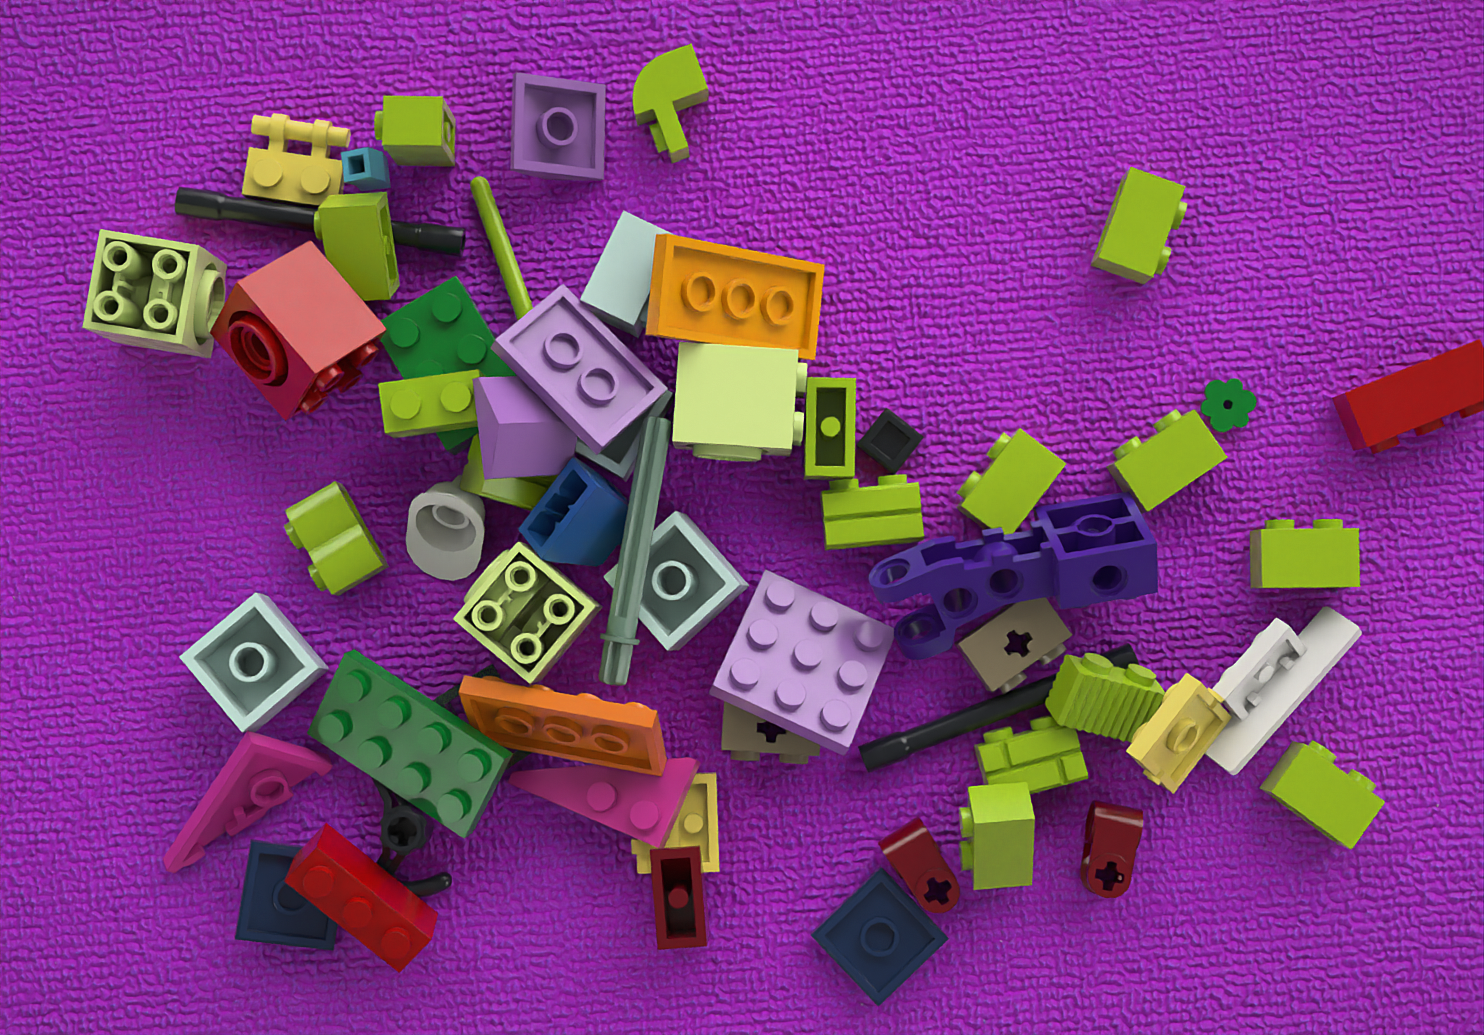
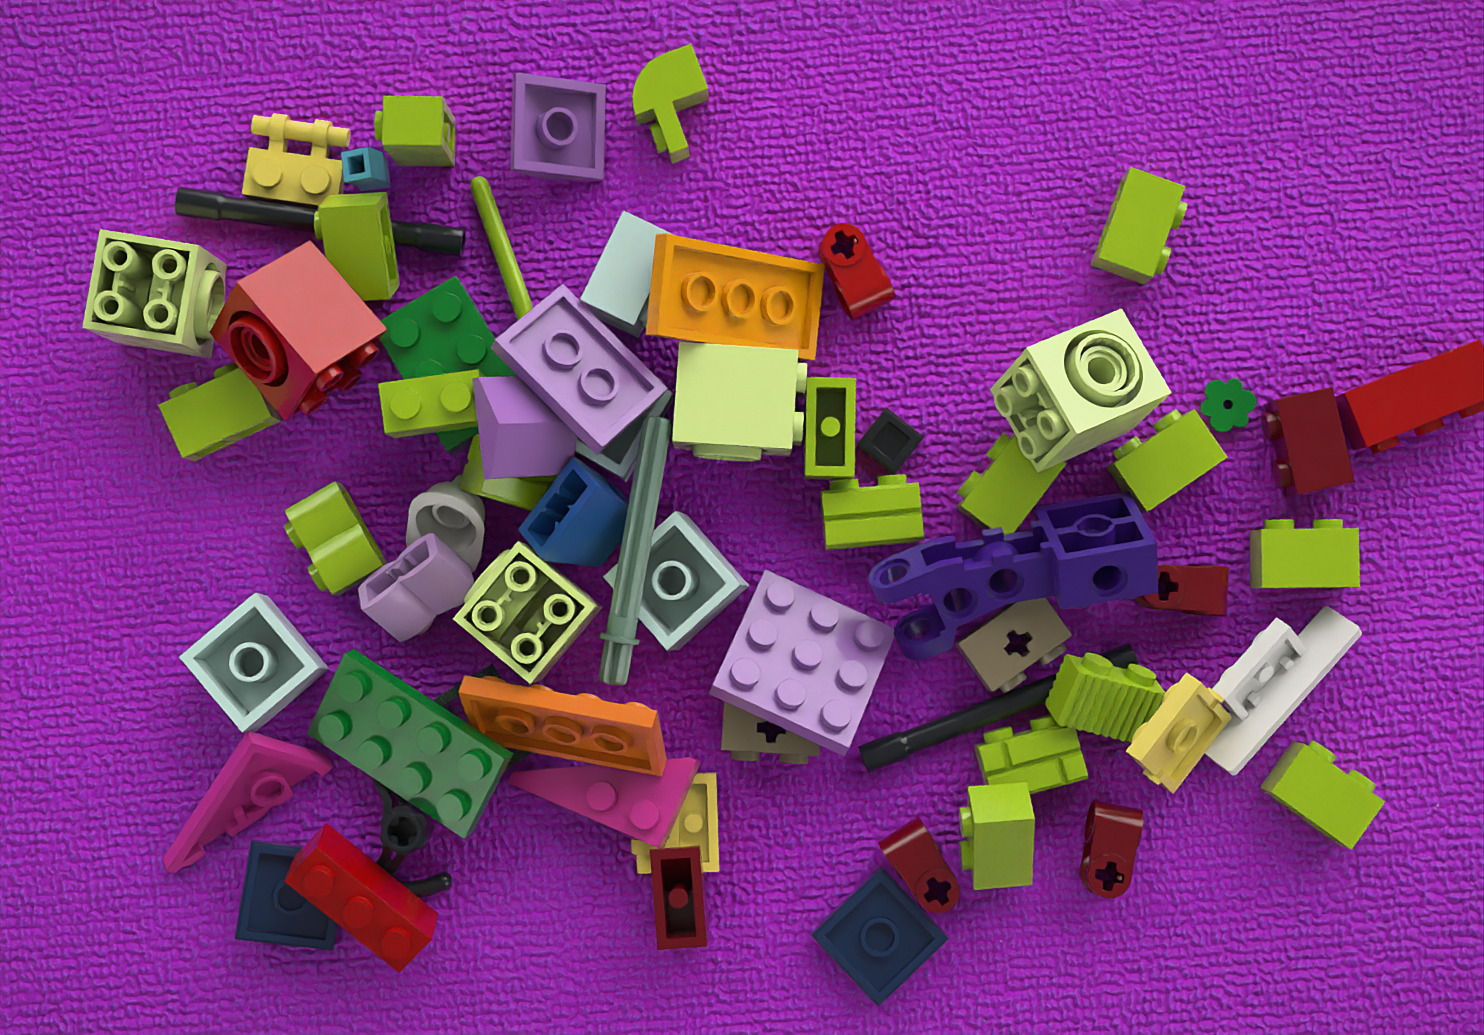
none -> lime brick [158,362,281,461]
none -> lavender brick [358,533,474,642]
none -> red piece [818,223,896,321]
none -> yellowish green brick [990,308,1172,473]
none -> dark red piece [1134,564,1229,616]
none -> dark red brick [1261,387,1355,497]

